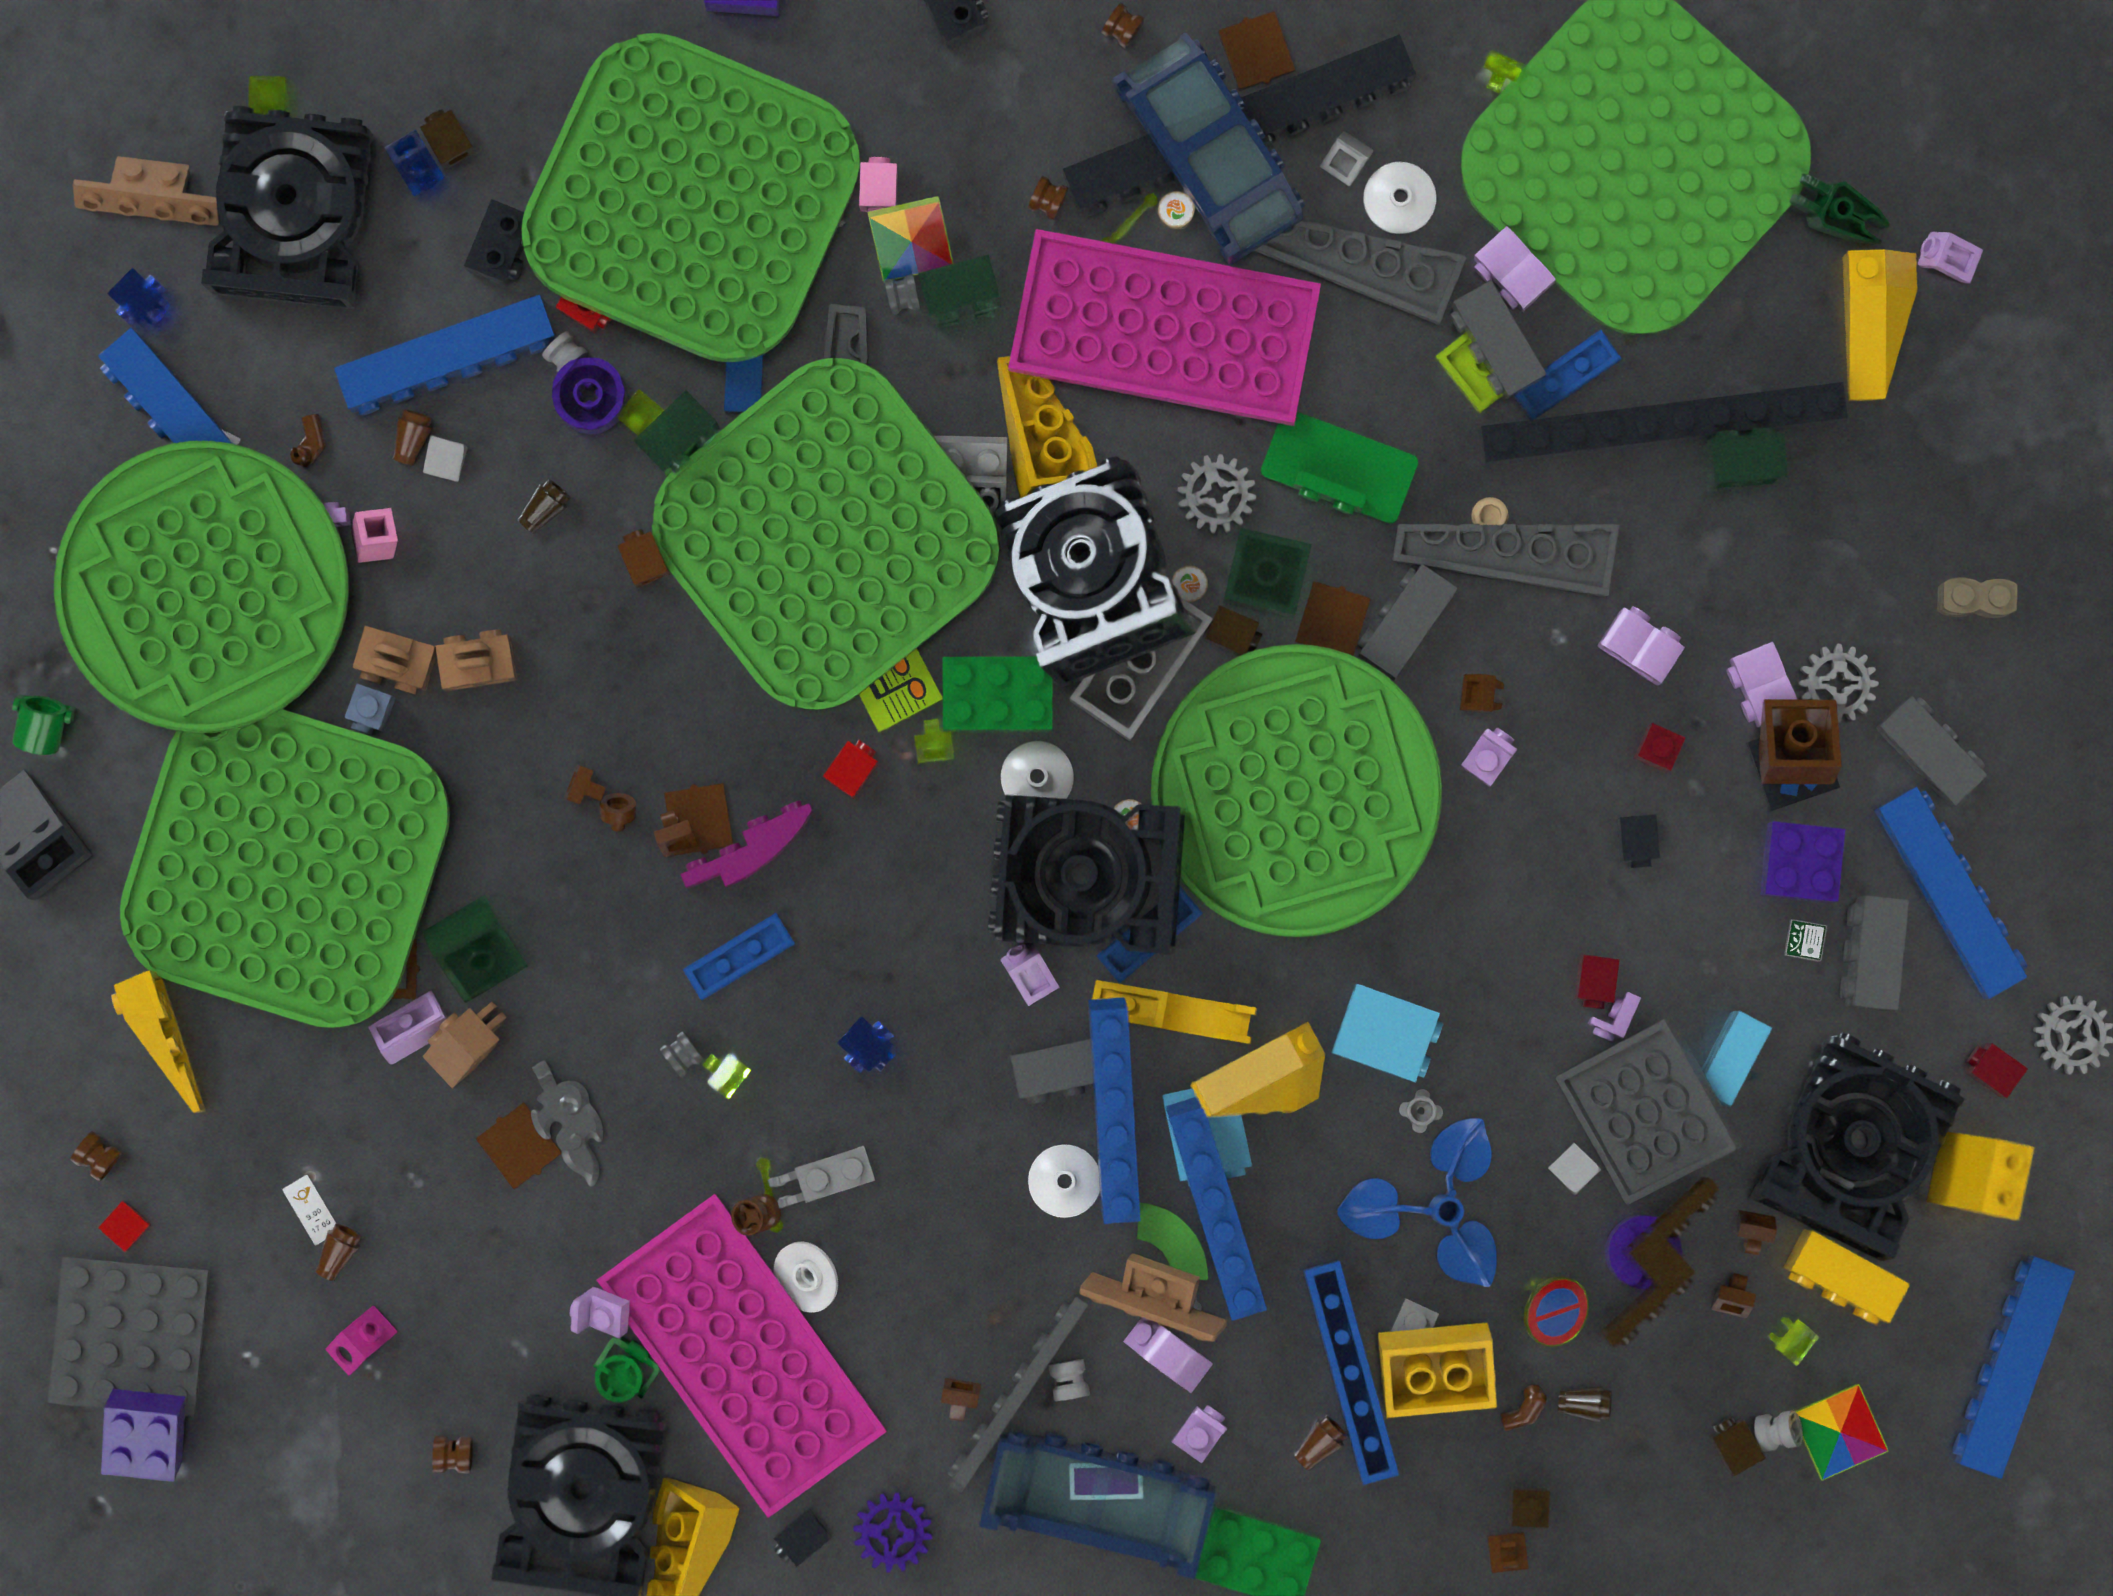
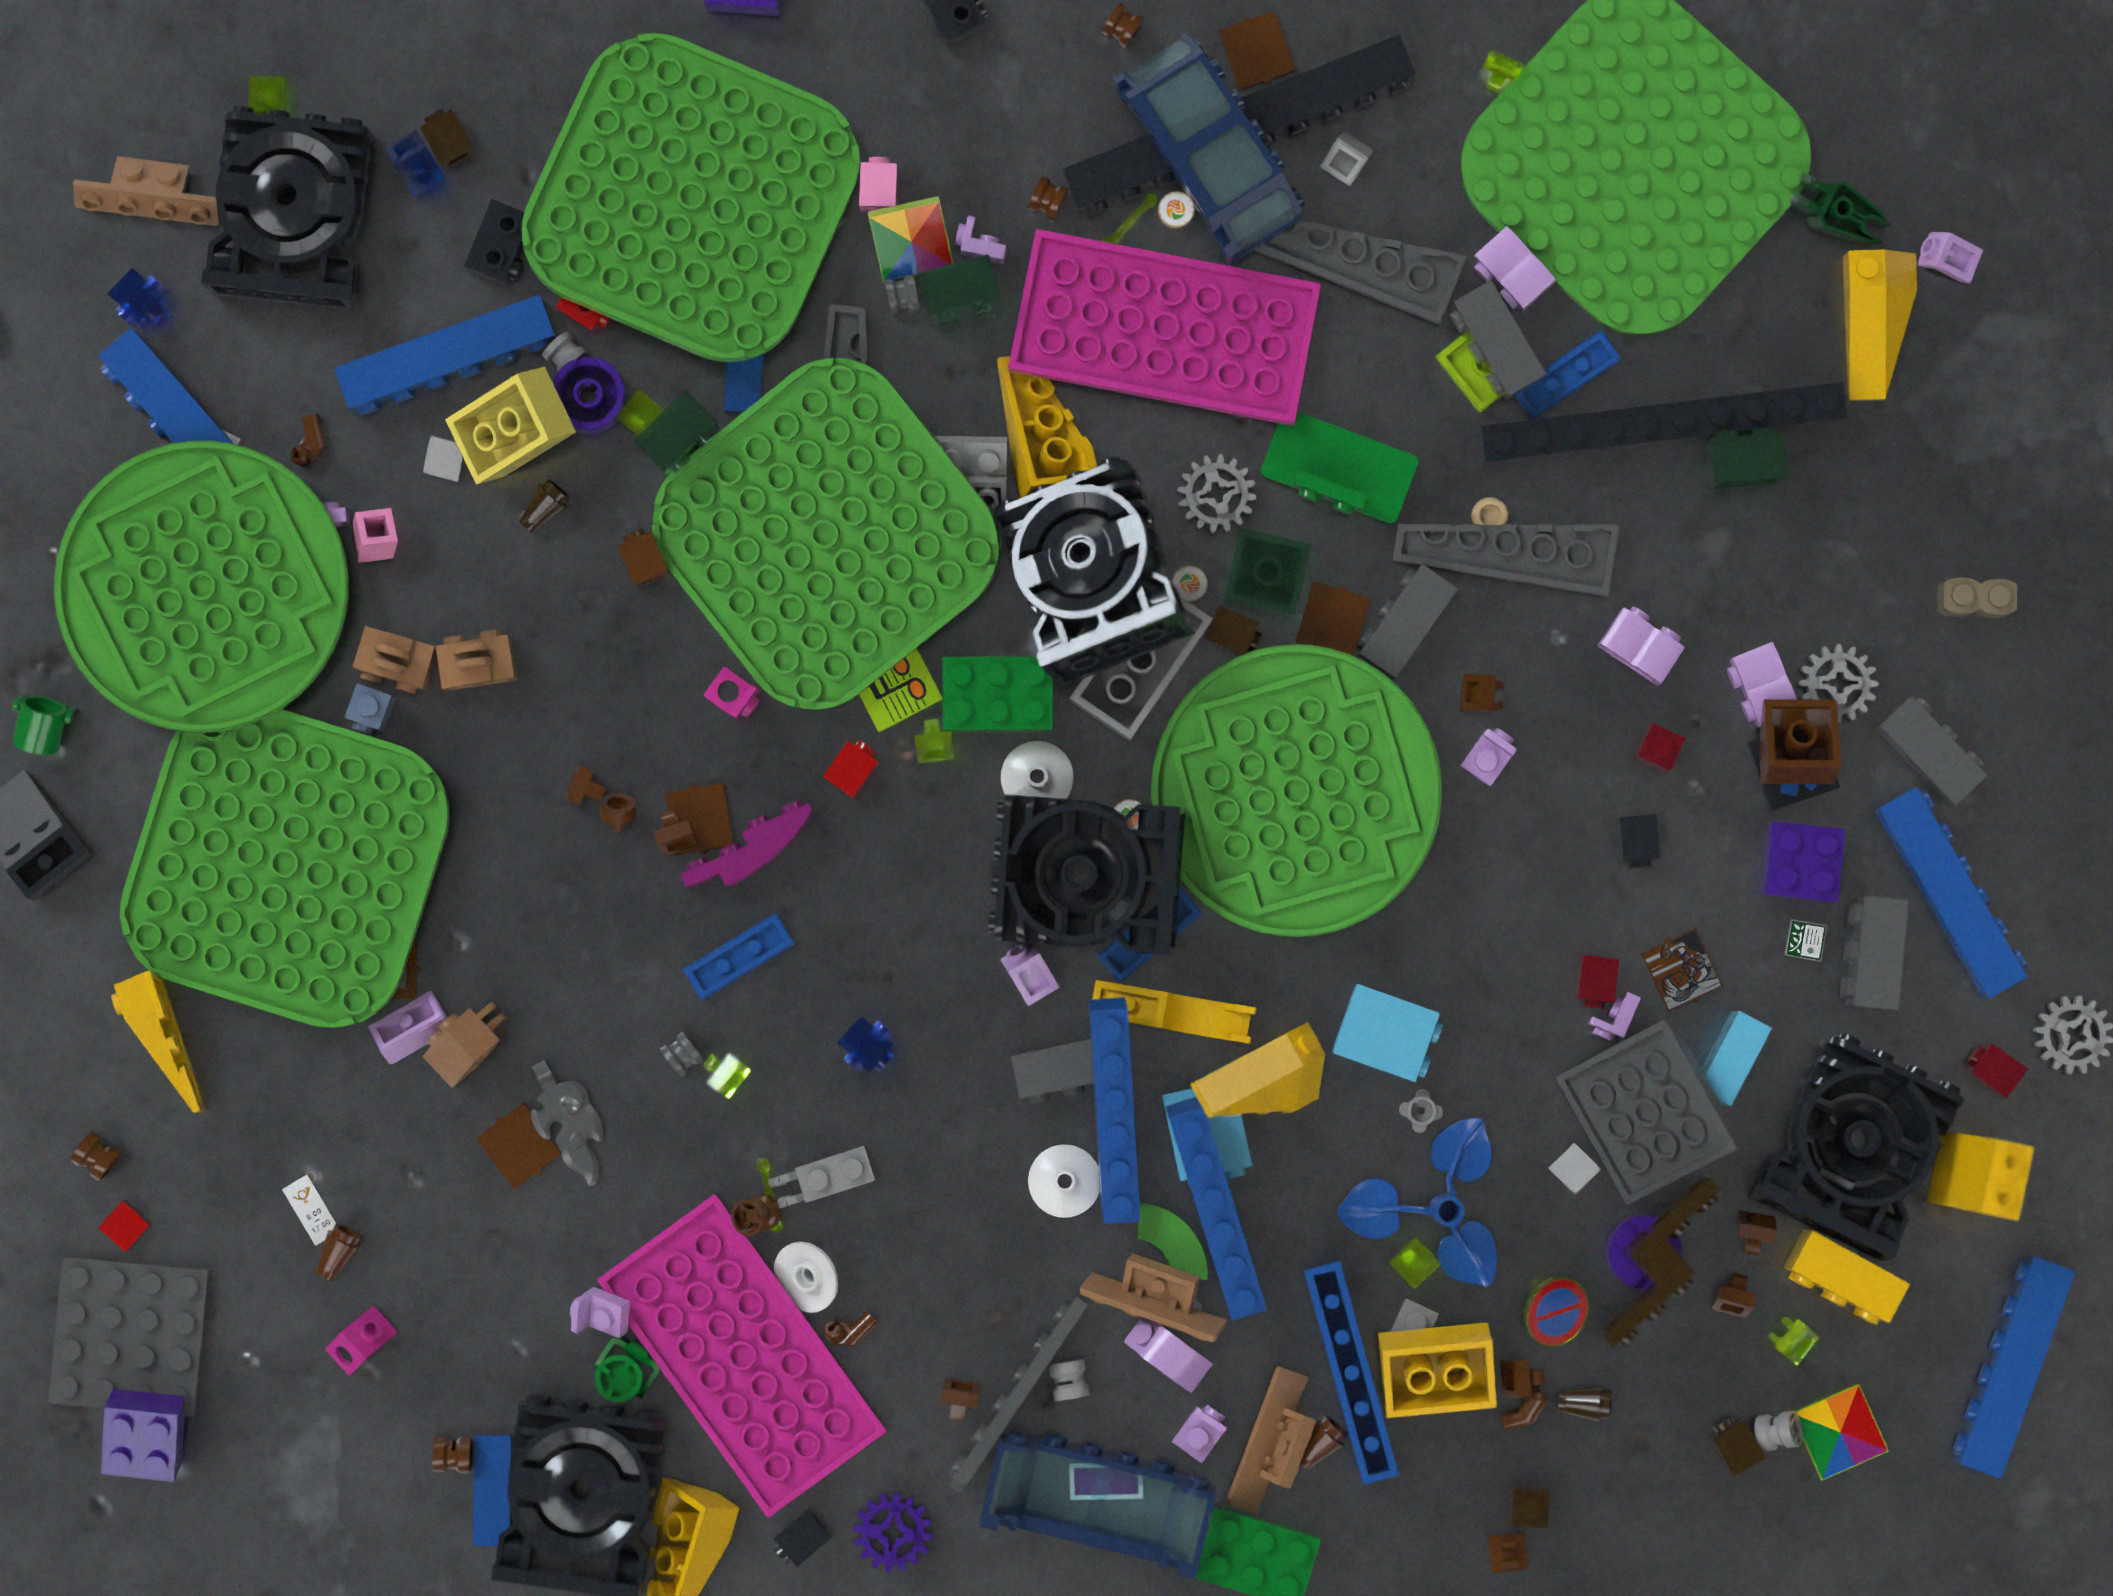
reddish brown cone [393,409,433,465] -> none
clear green slope [422,895,528,1003] -> none
white dish [1364,162,1436,234] -> none
none -> light yellow brick [445,367,576,485]
none -> blue tile [473,1435,512,1546]
none -> dark pink bracket [704,667,760,721]
none -> reddish brown arm [824,1310,879,1346]
none -> lavender bracket [955,215,1006,265]
none -> medium nougat bracket [1226,1366,1316,1514]
none -> clear neon green tile [1388,1237,1441,1289]
none -> reddish brown tile [1500,1360,1545,1398]
none -> piece [1641,928,1723,1011]

